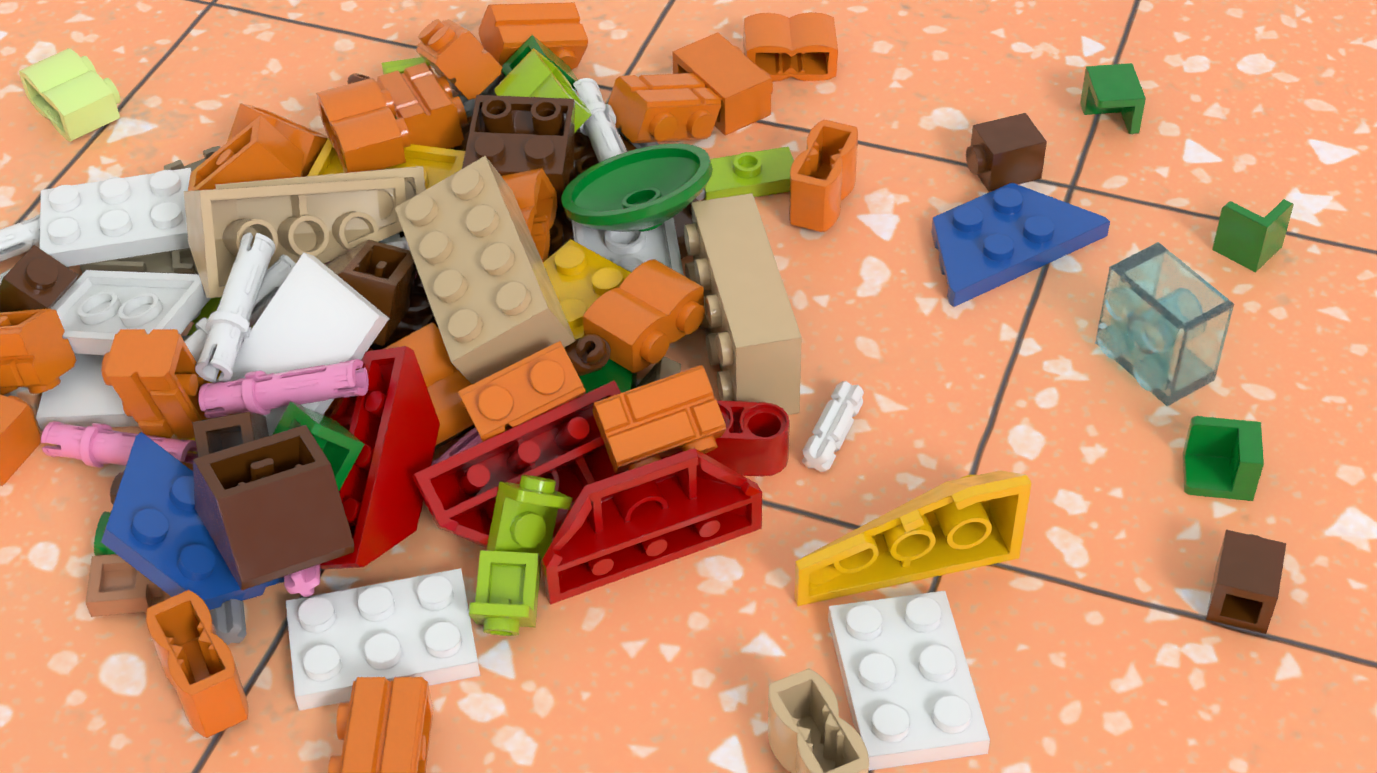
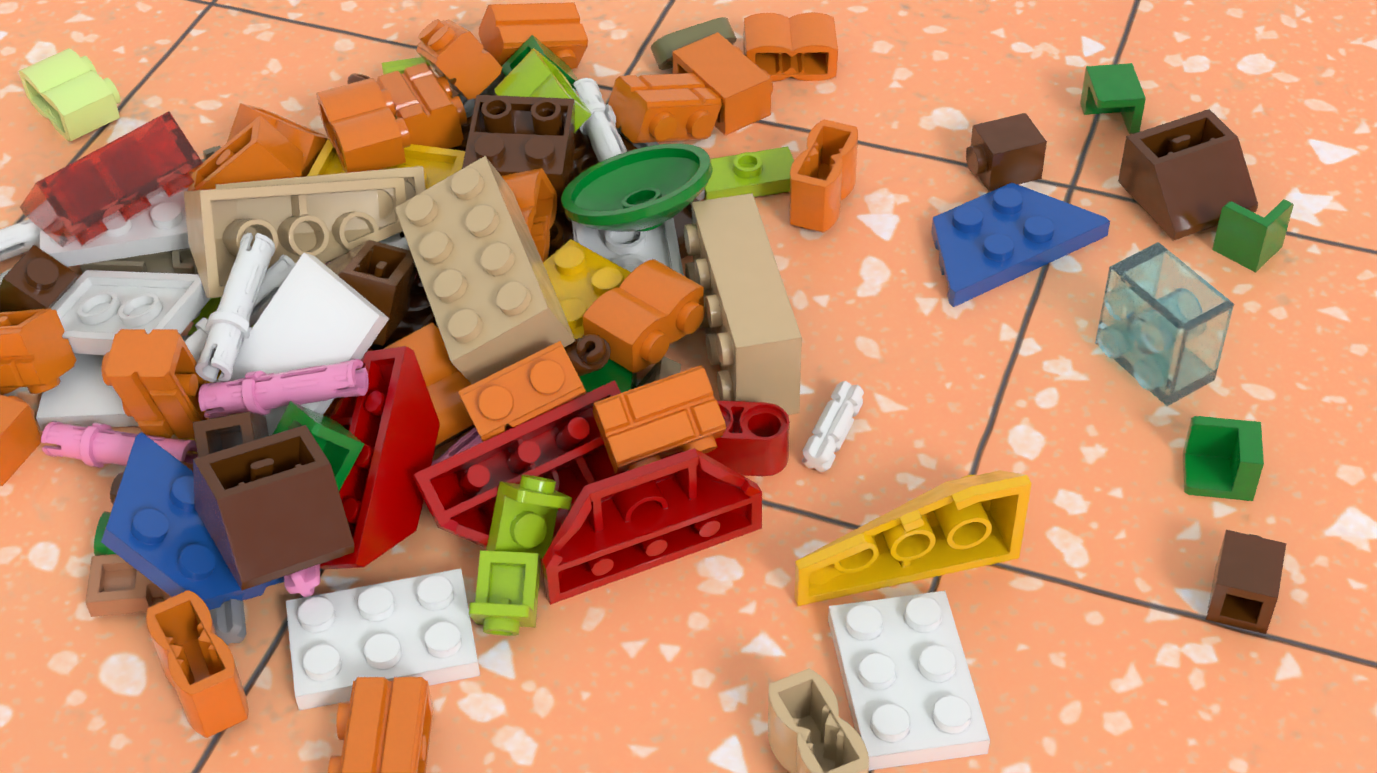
none -> clear red slope [20,111,203,248]
none -> olive beam [651,17,737,70]
none -> reddish brown slope [1118,109,1258,241]

